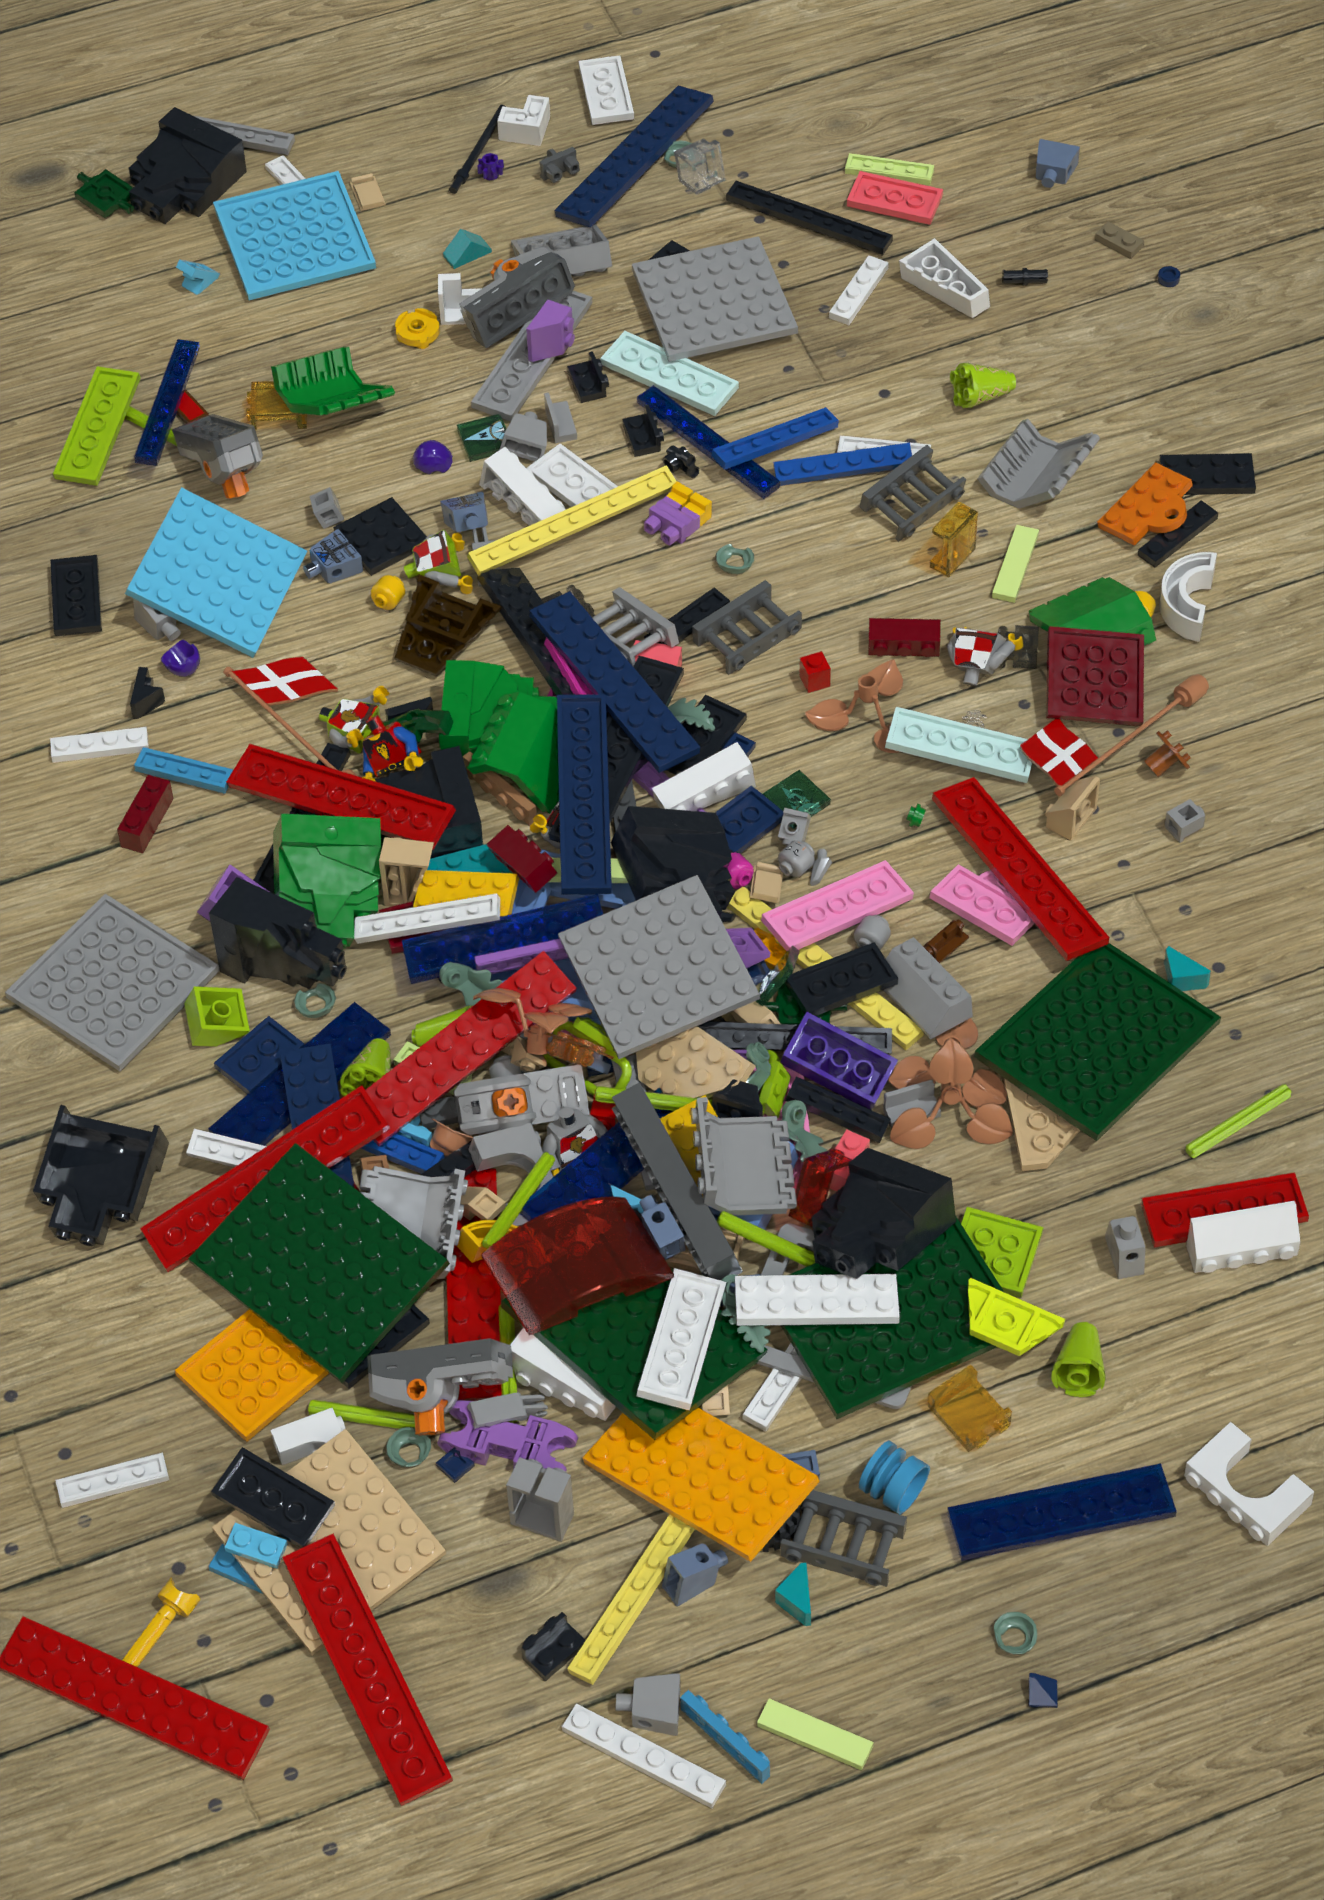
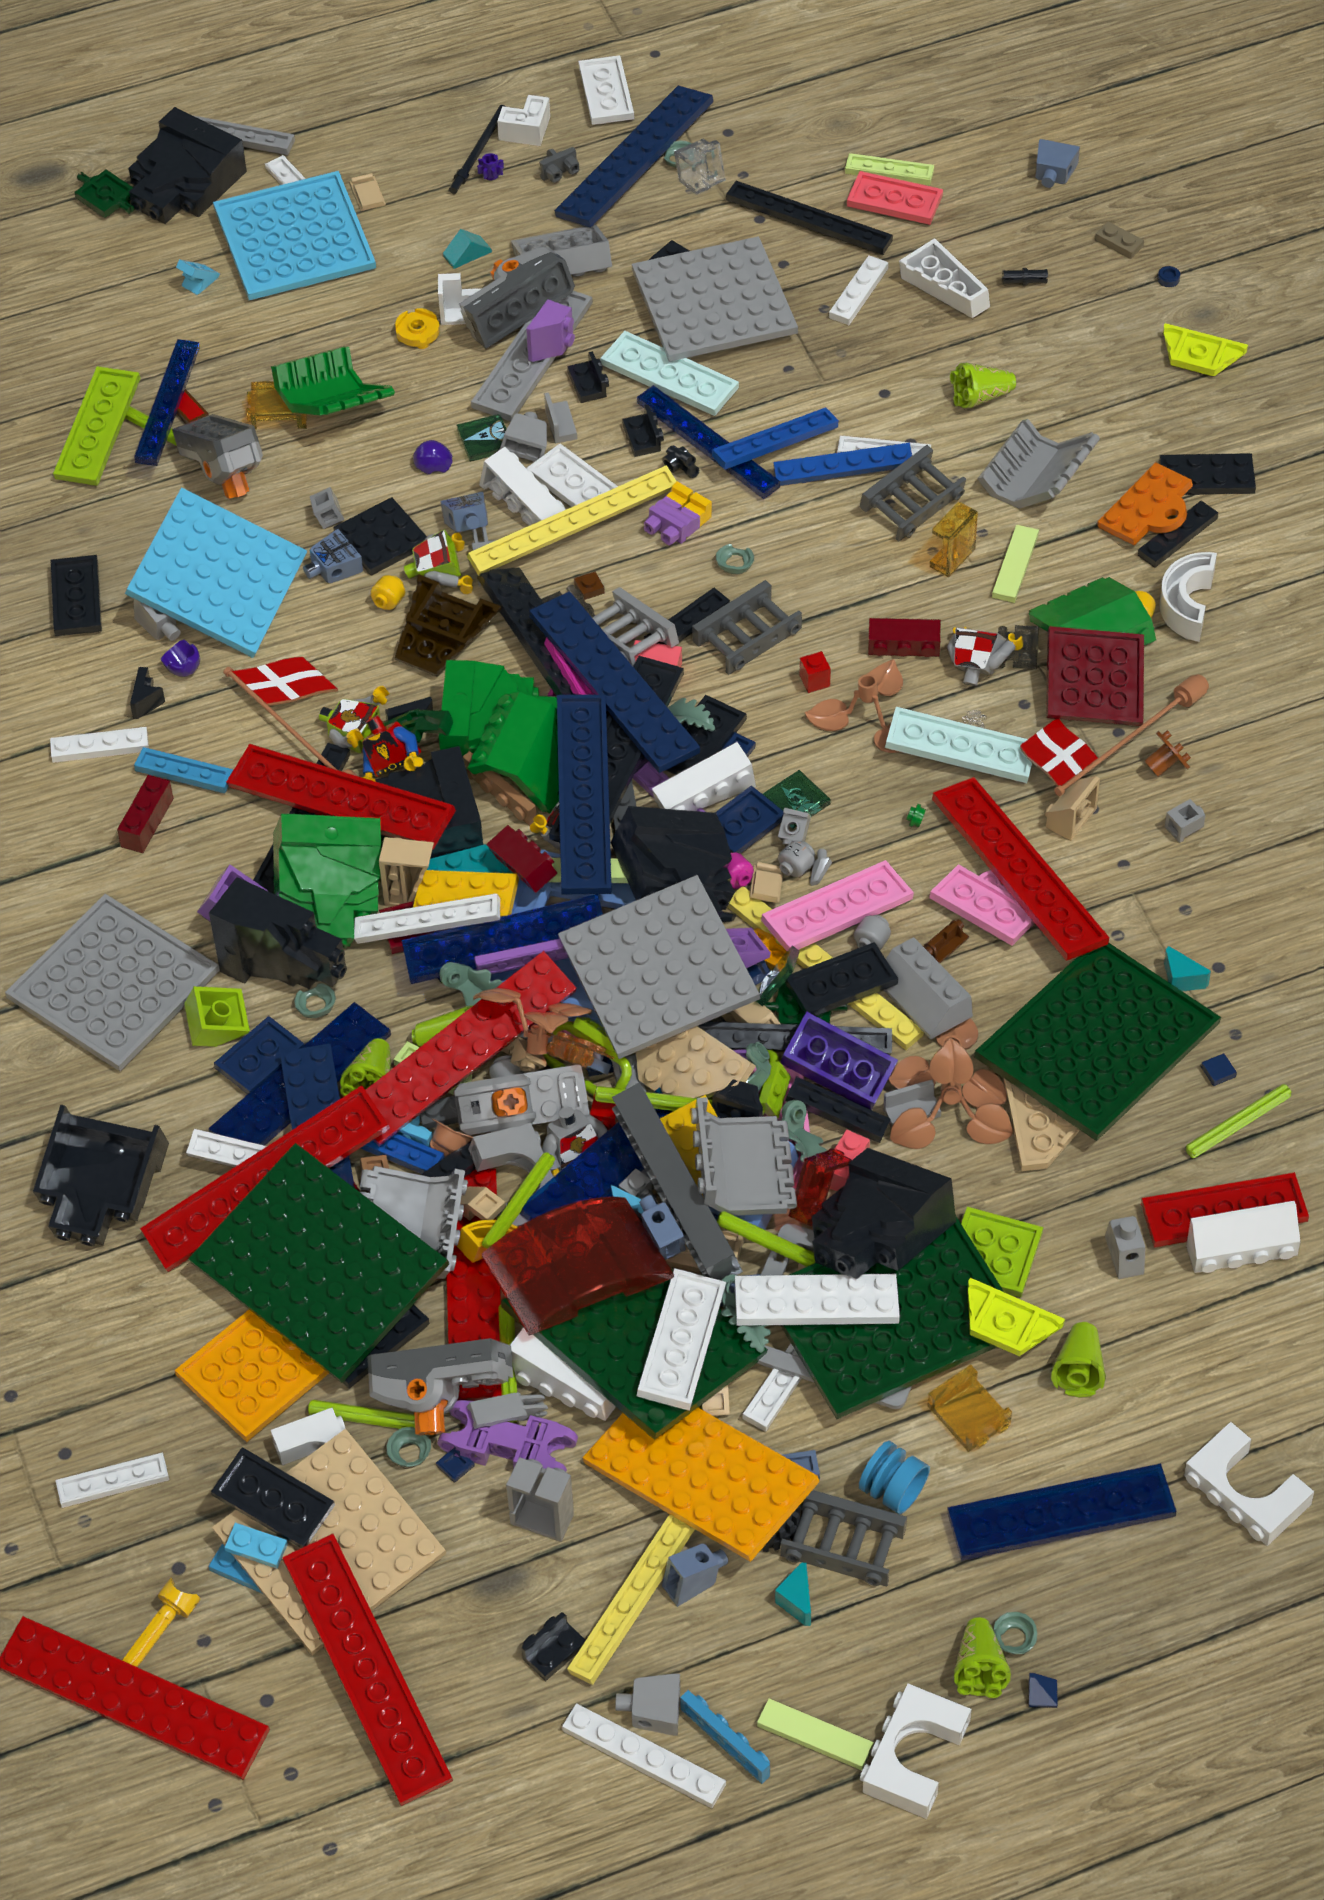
none -> reddish brown plate [574,571,605,601]
none -> light grey brick [619,1169,656,1200]
none -> white arch [860,1684,971,1819]
none -> lime cone [954,1617,1011,1698]
none -> neon yellow wing [1163,323,1248,376]
none -> dark blue tile [1201,1053,1237,1086]

